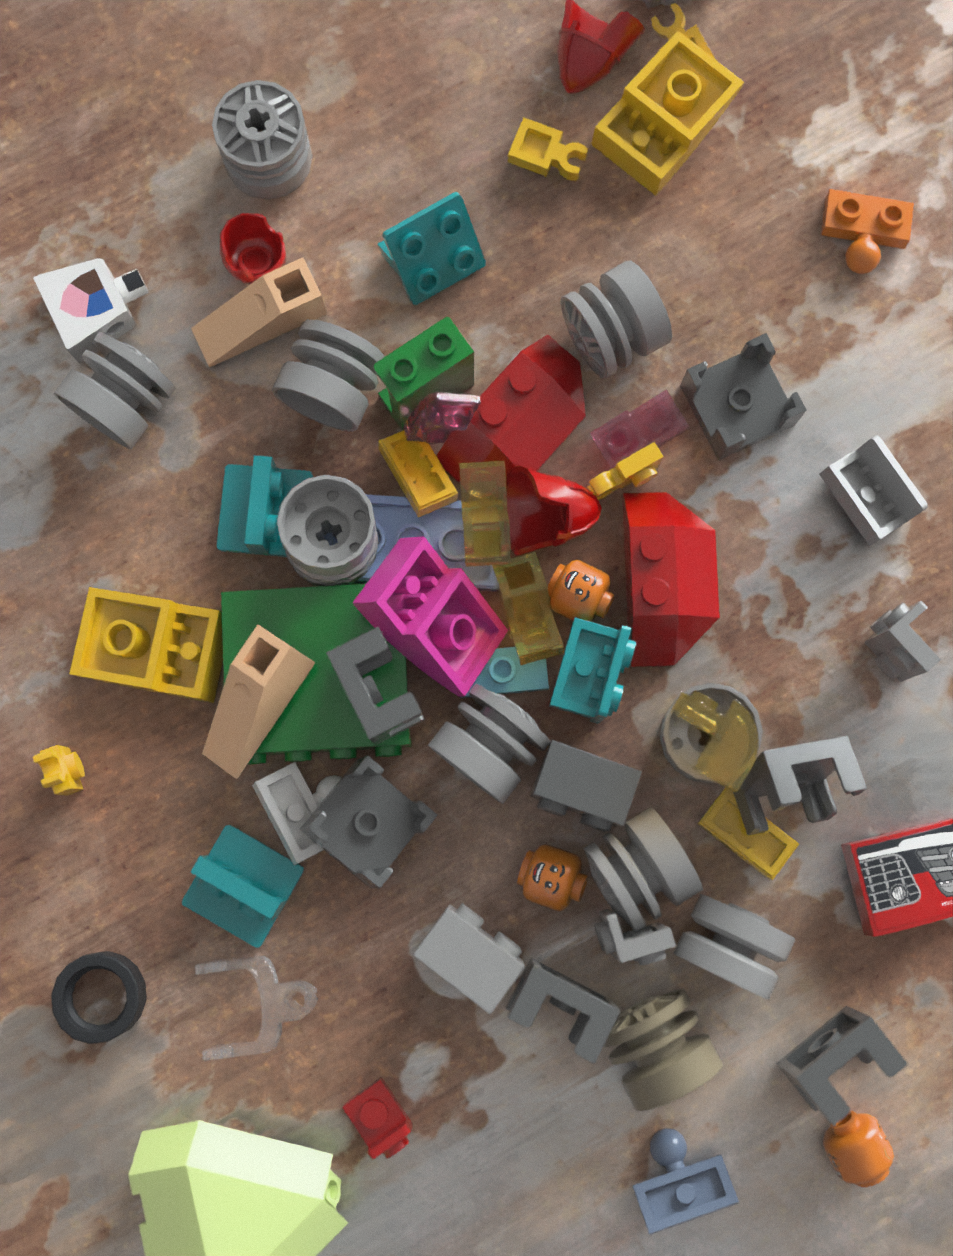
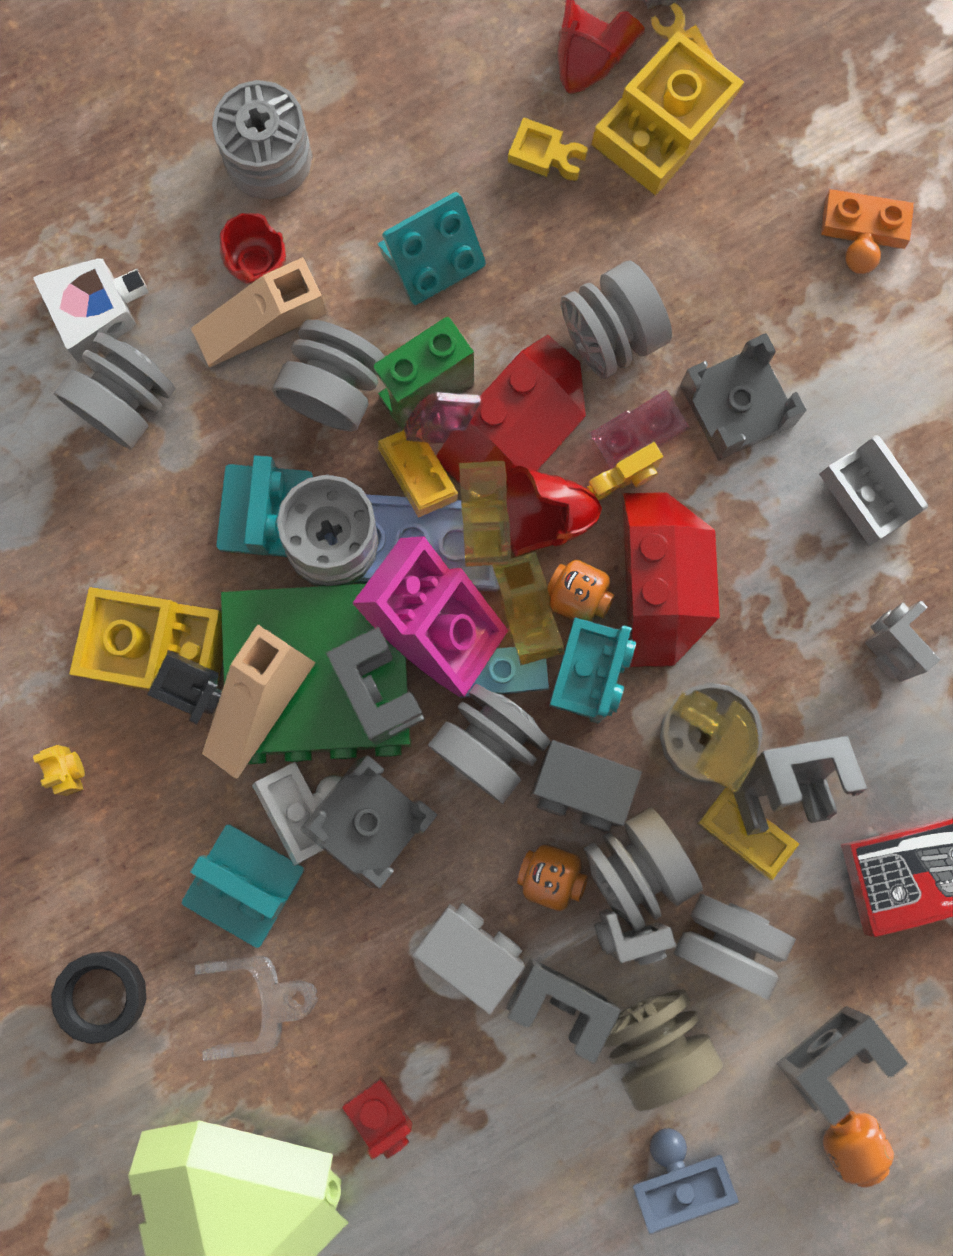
none -> black bracket [147,650,222,725]

